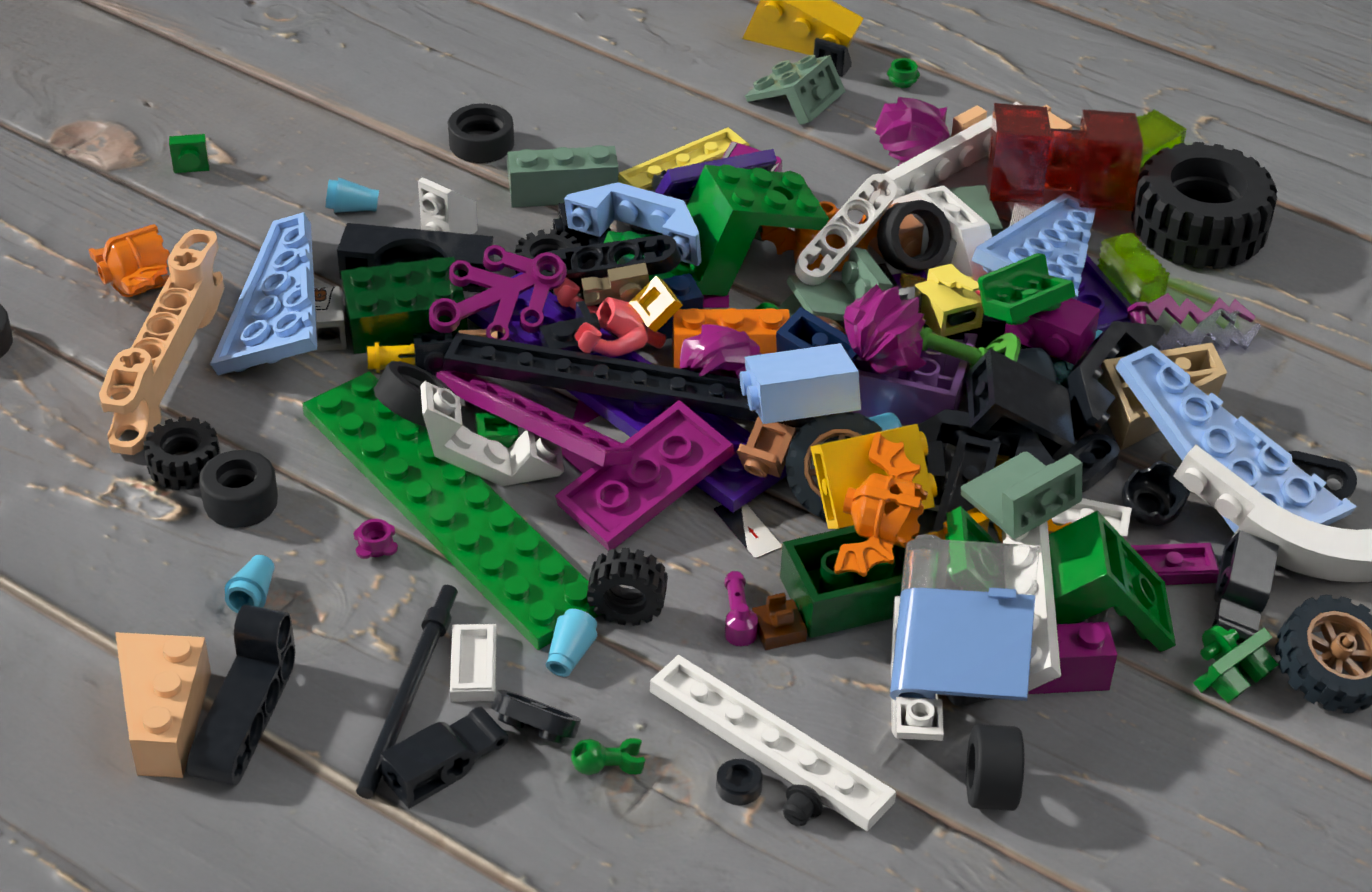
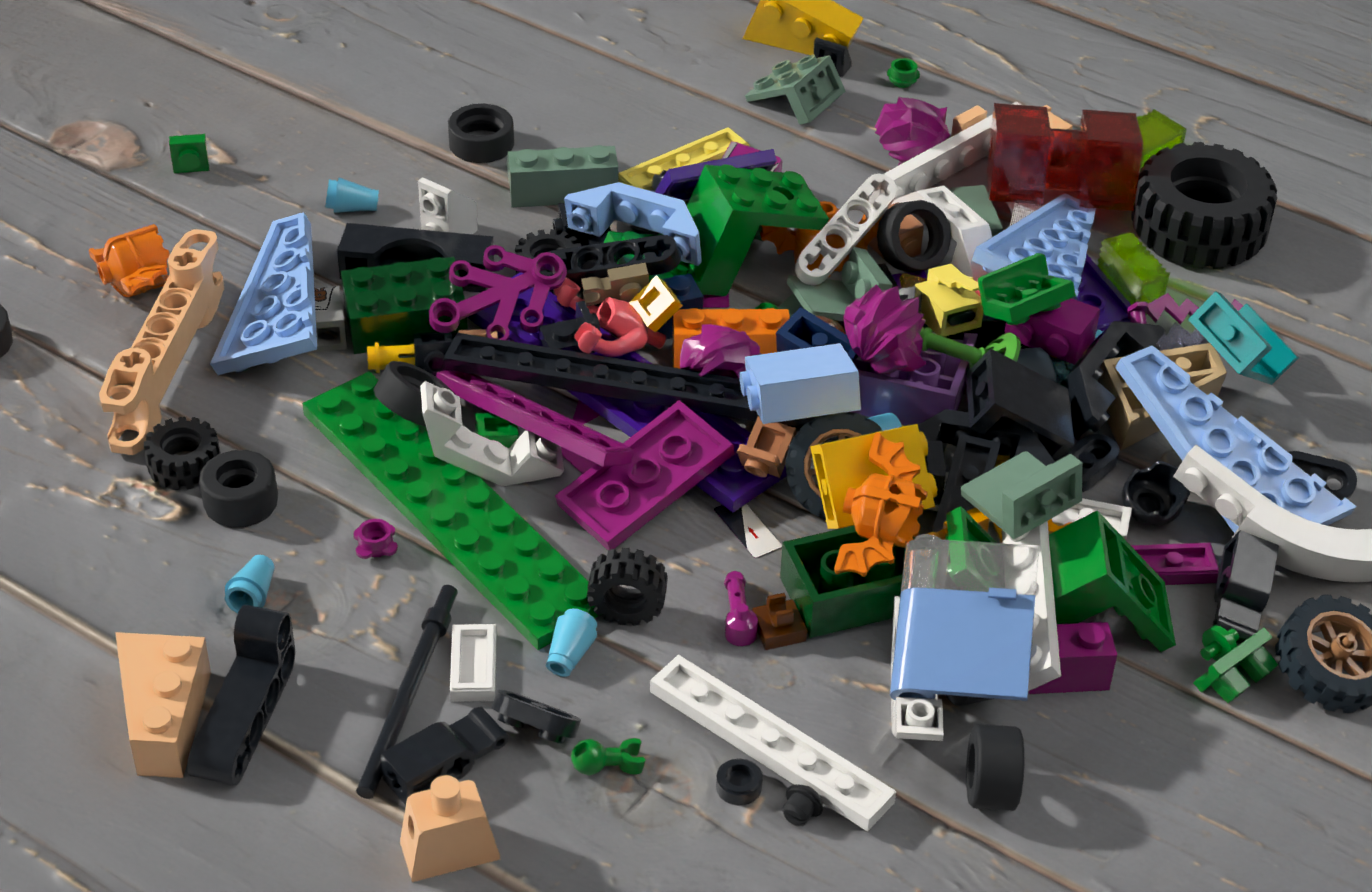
none -> light nougat torso [400,775,500,882]
none -> teal panel [1188,291,1299,385]

